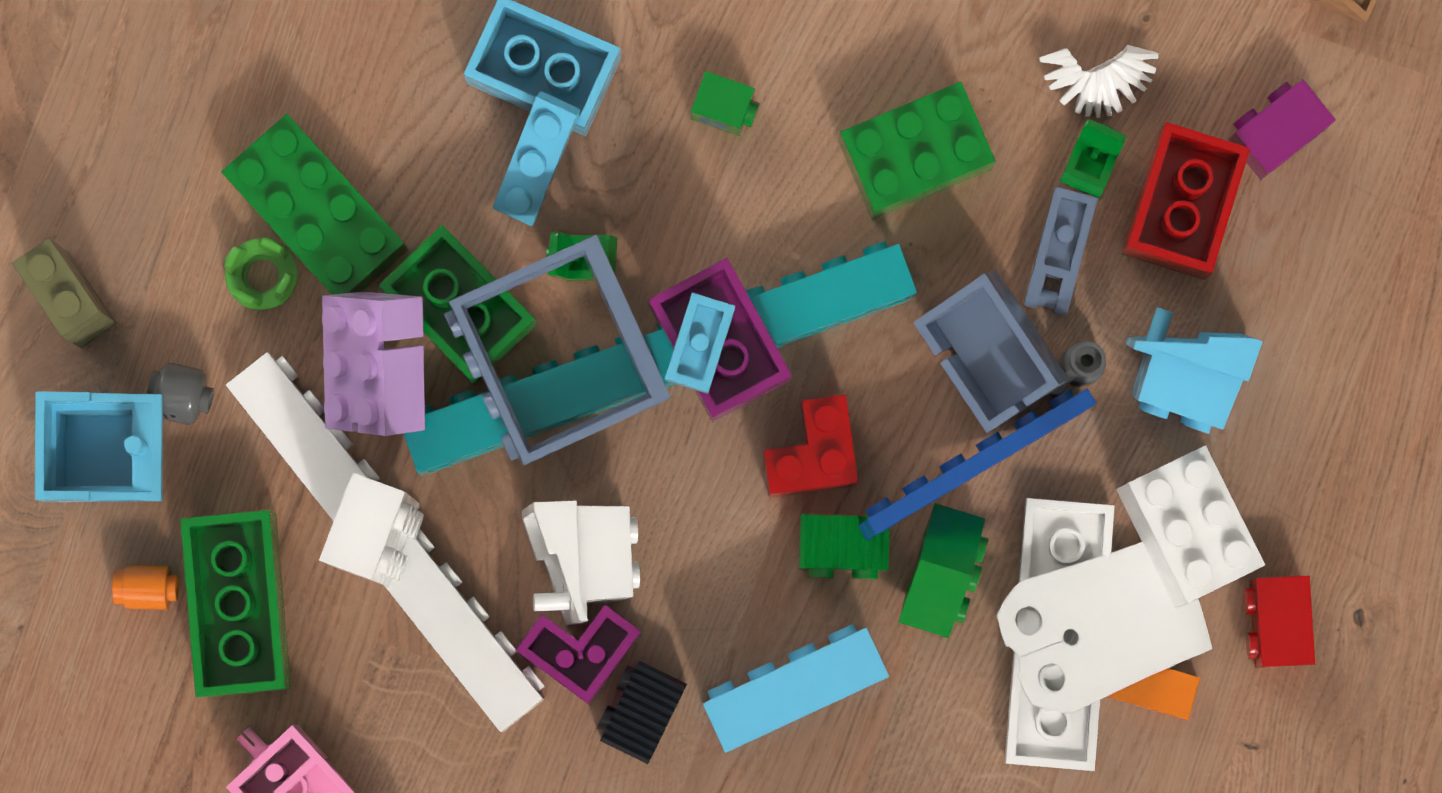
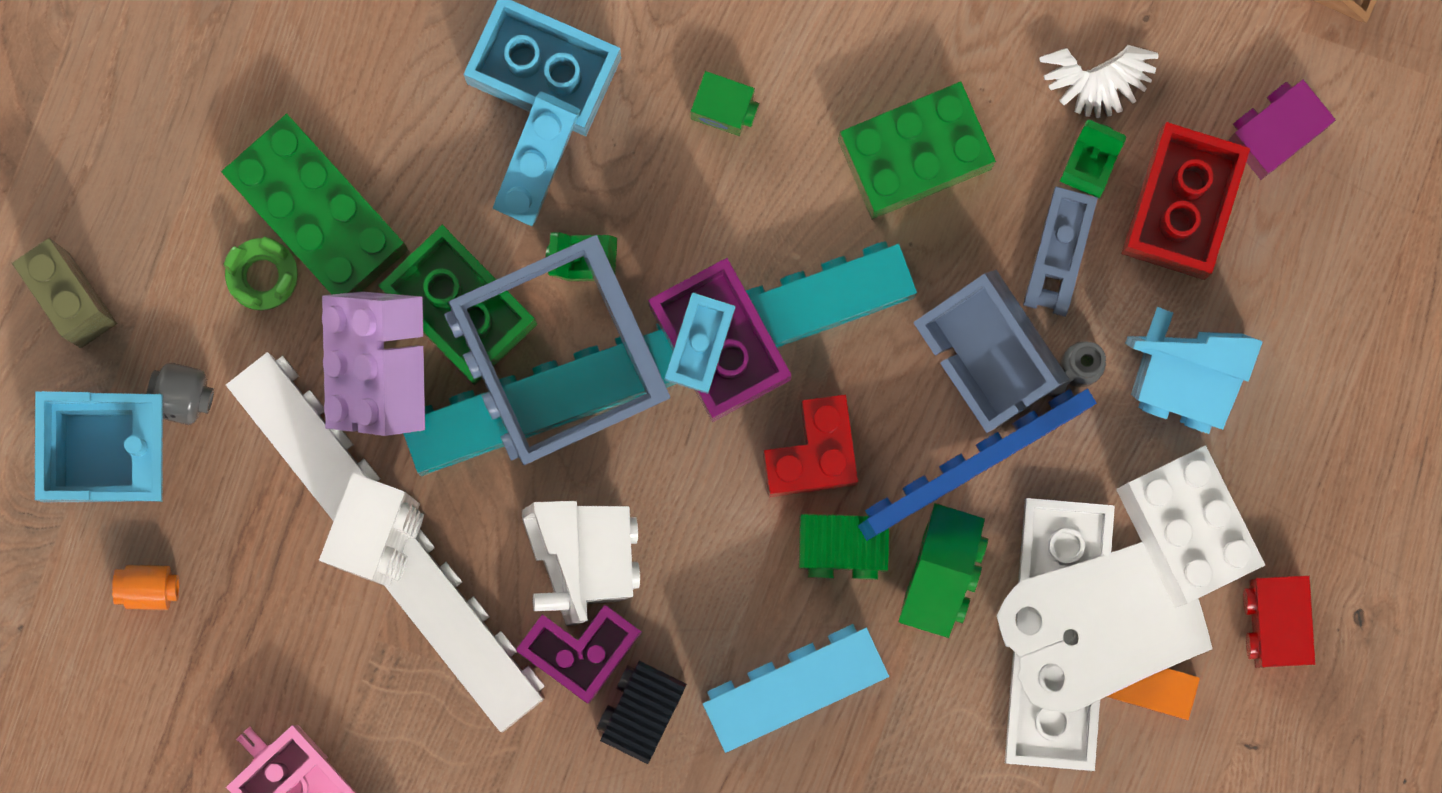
green brick [180,510,291,698] -> none

